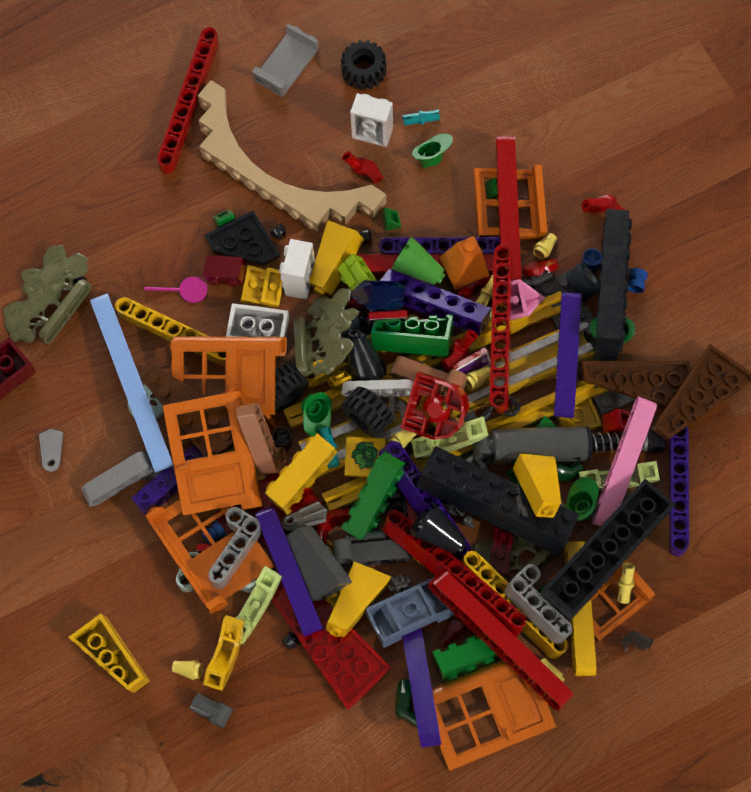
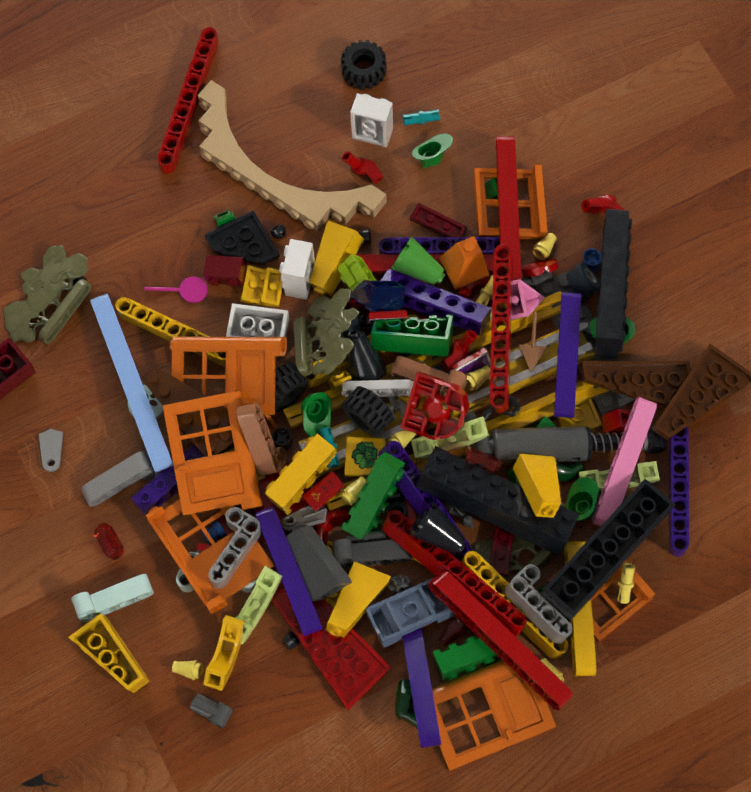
light grey panel [252,24,319,97] -> none
green slope [382,207,401,231] -> none
clear smoke bracket [621,630,654,653] -> none
blue wheel [627,268,648,293] -> none
none -> light aqua beam [71,574,154,623]
none -> clear red plate [94,523,124,560]
none -> red tile [302,471,345,512]
none -> light yellow cone [341,476,369,506]
none -> dark red tile [410,203,467,237]
none -> clear red plate [464,446,503,472]
none -> medium nougat piece [519,312,547,372]

